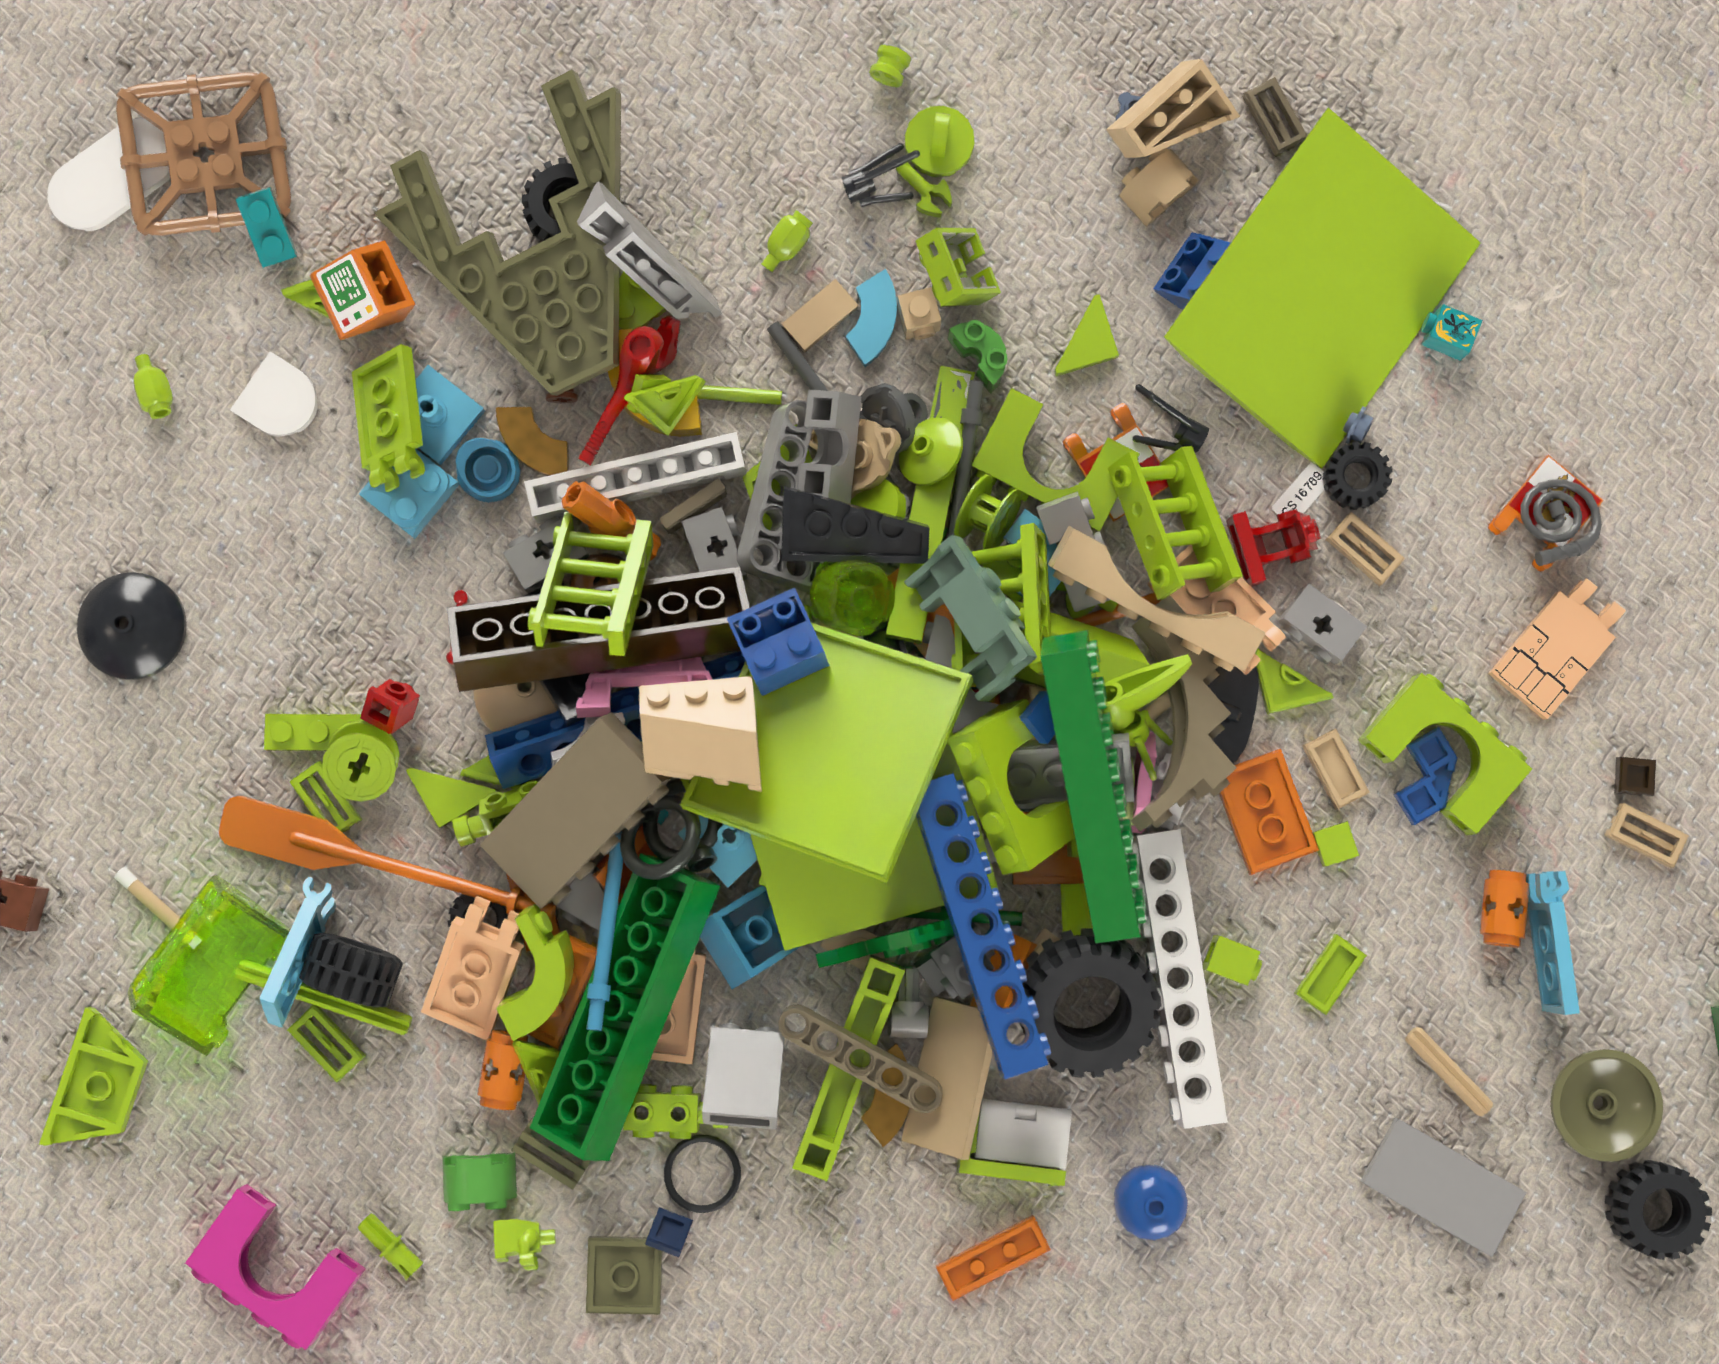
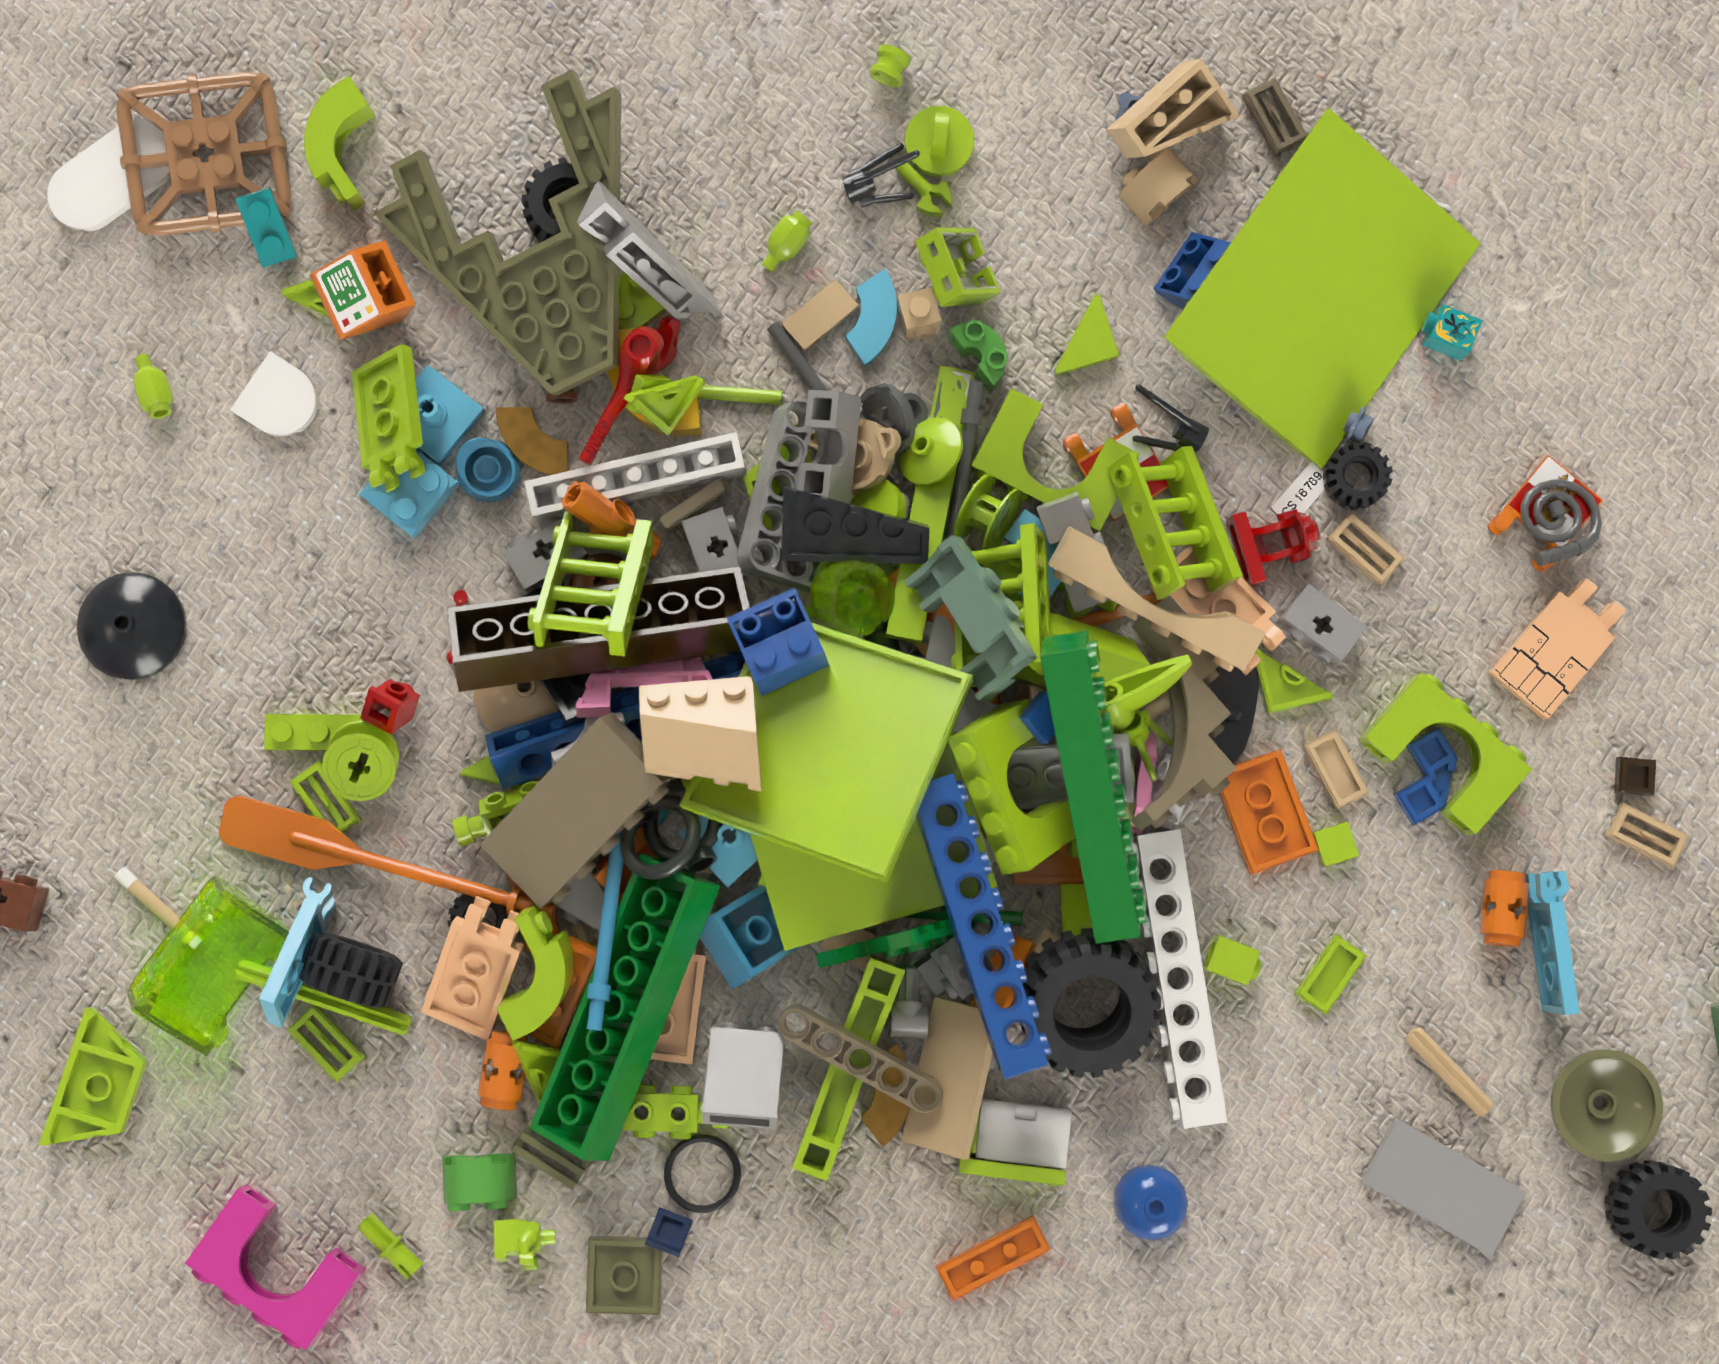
lime tile [406,768,498,828] -> none
none -> lime arch [304,76,375,211]

